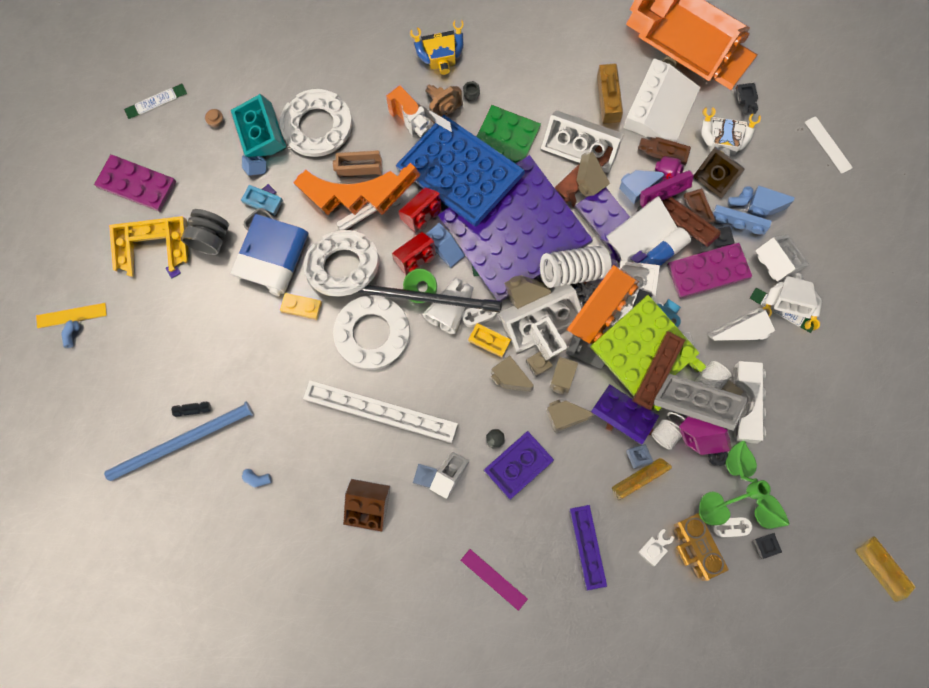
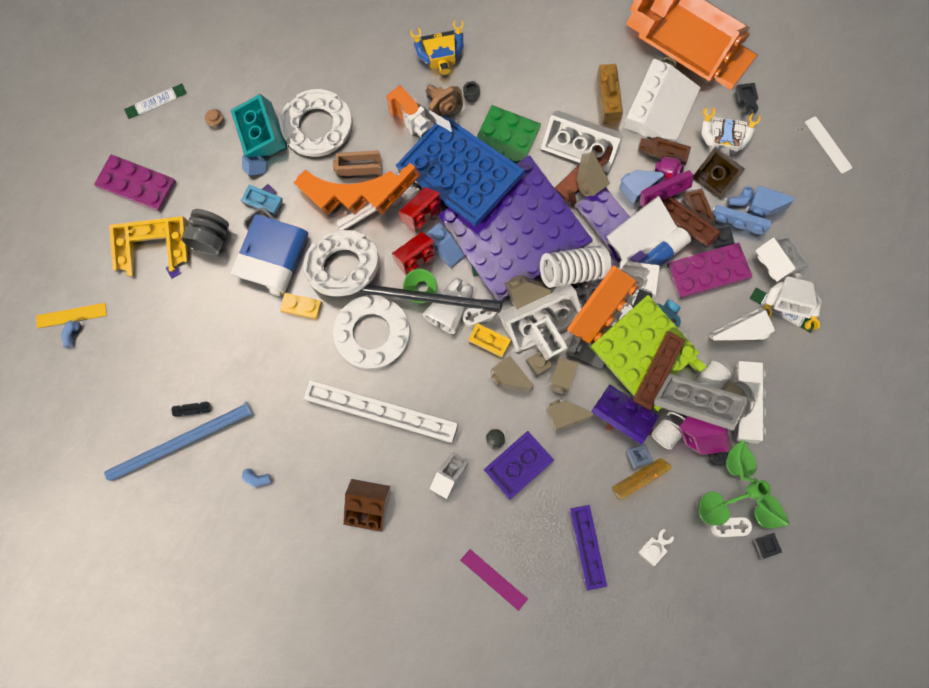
sand blue tile [413,464,437,488] -> none
pearl gold piece [674,513,729,581] -> none
clear yellow slope [855,536,915,602] -> none

